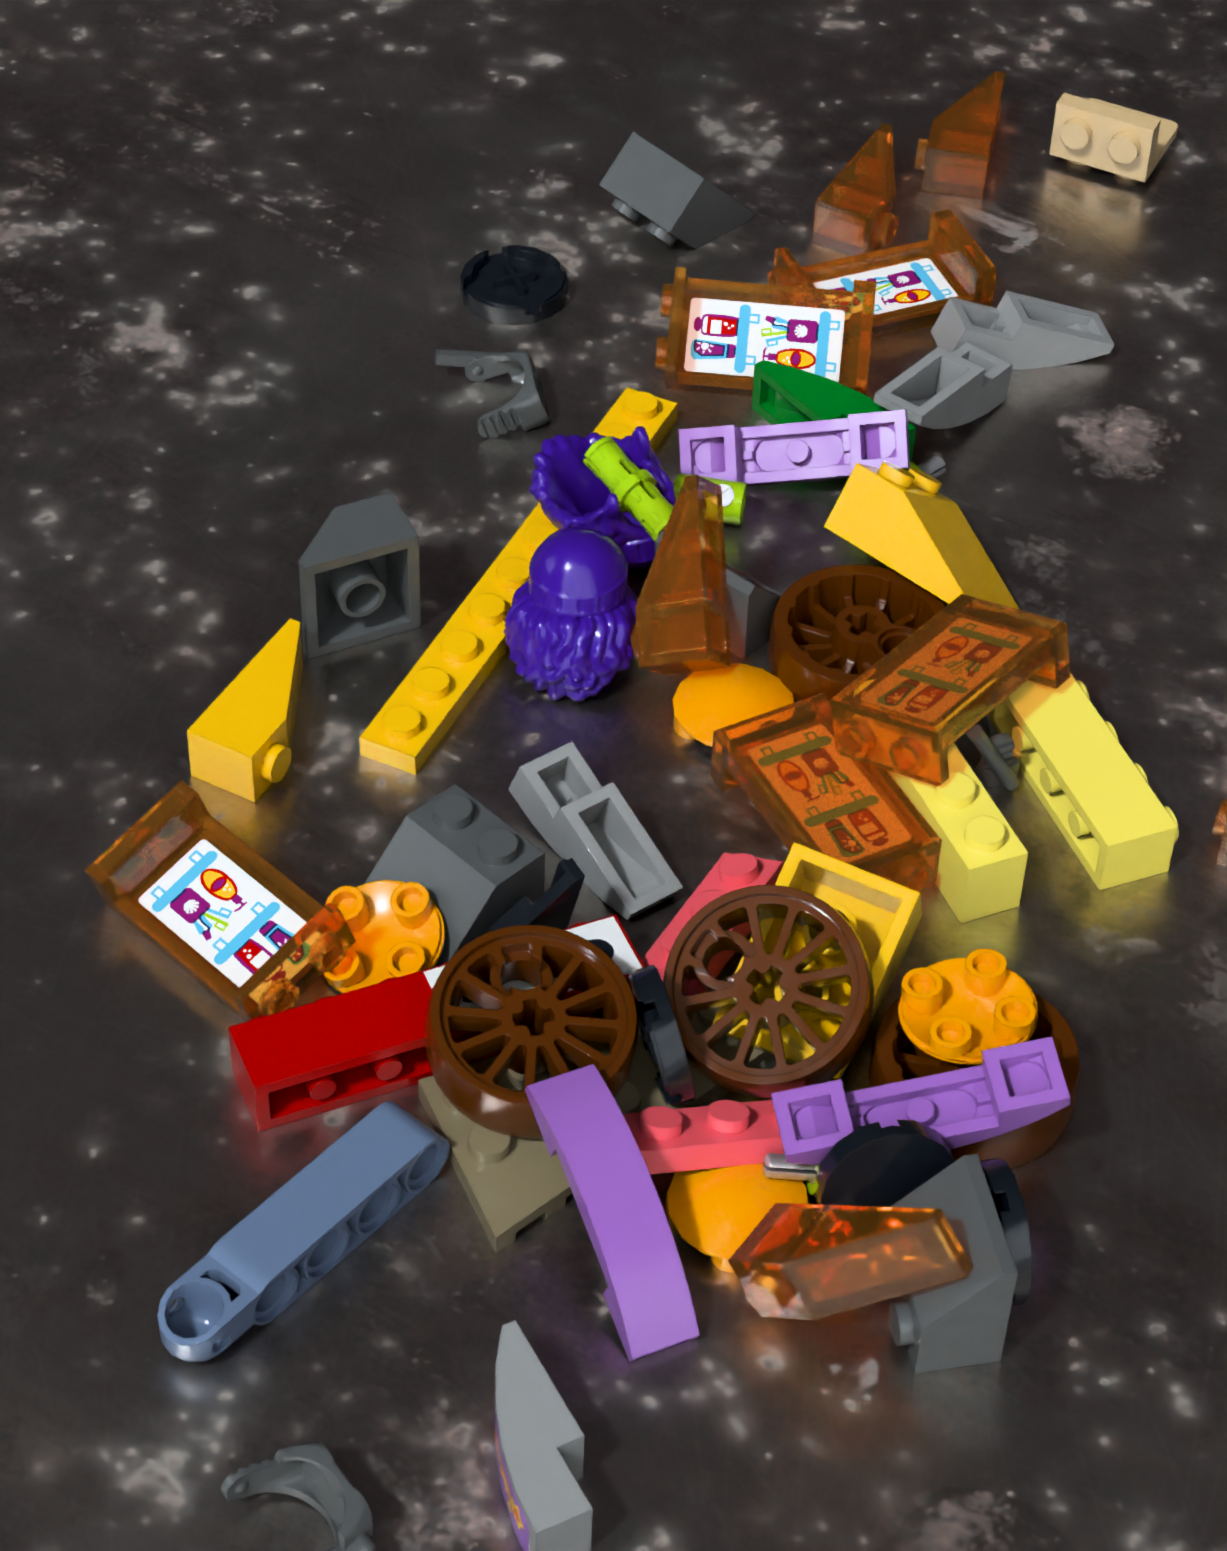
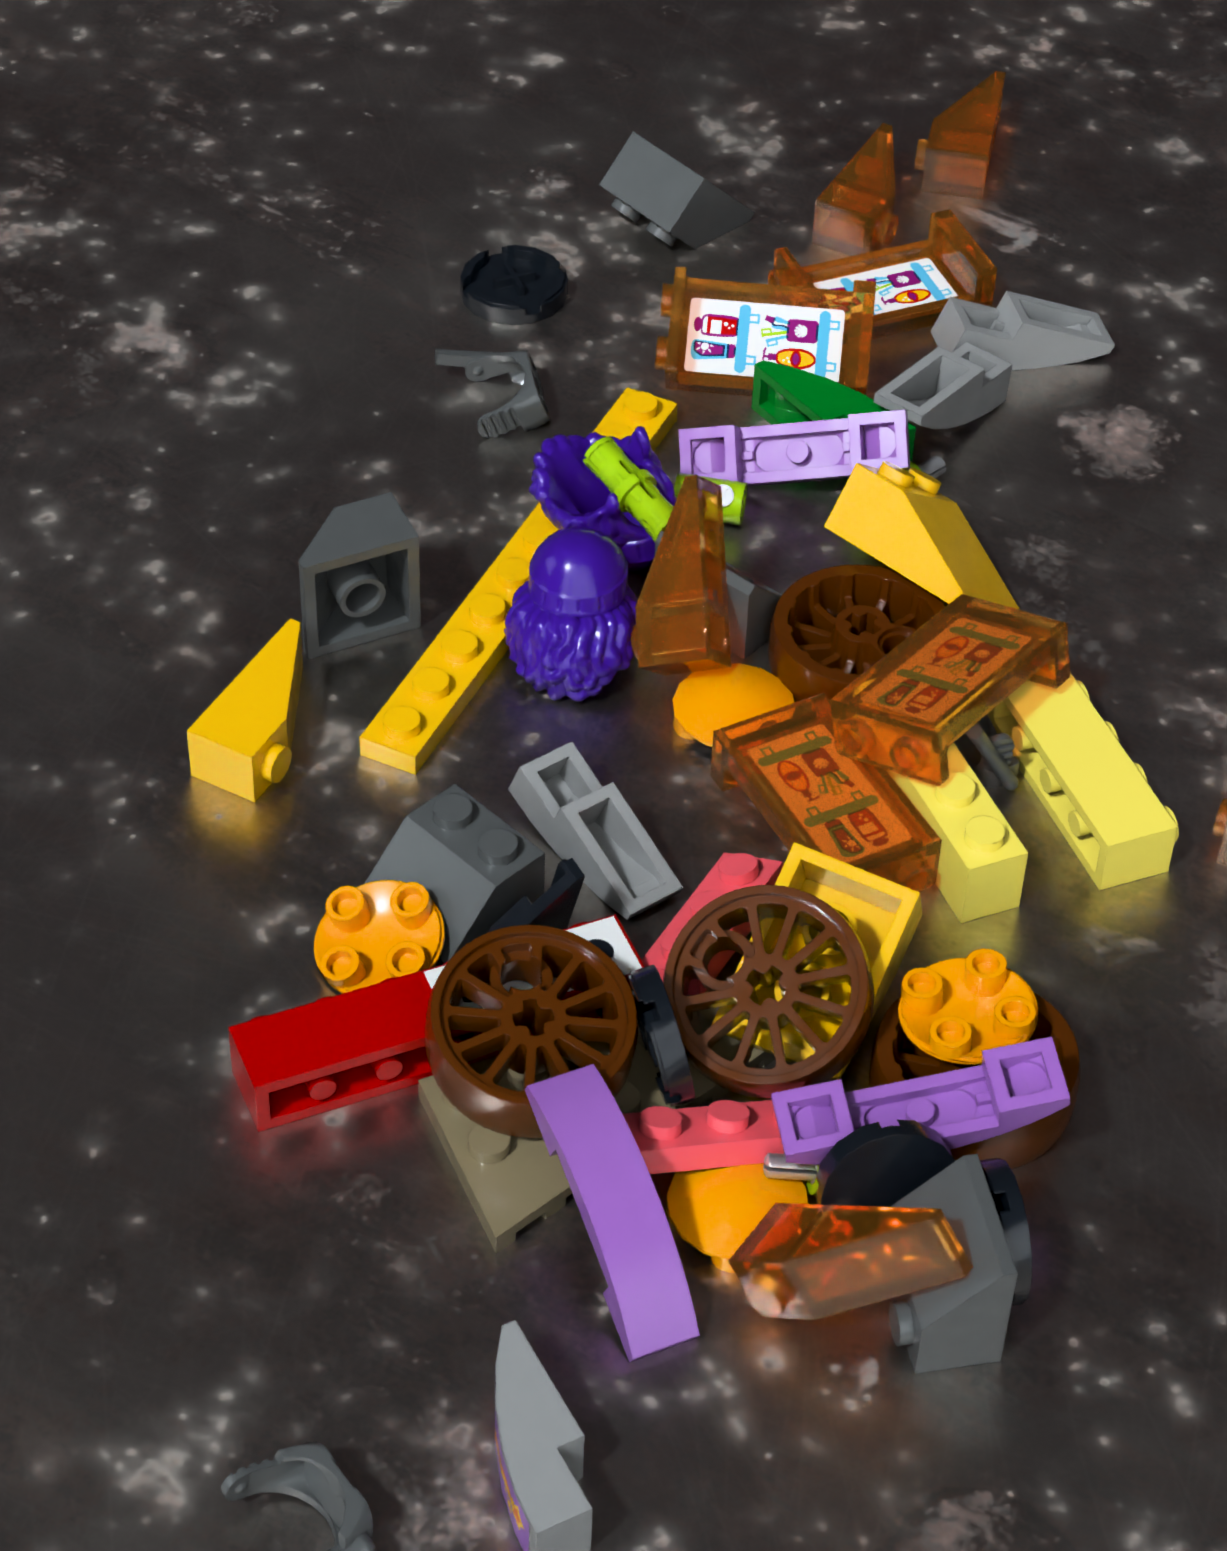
clear orange panel [85,780,356,1022] -> none
sand blue piece [157,1101,450,1362] -> none
tan bracket [1049,92,1178,183] -> none

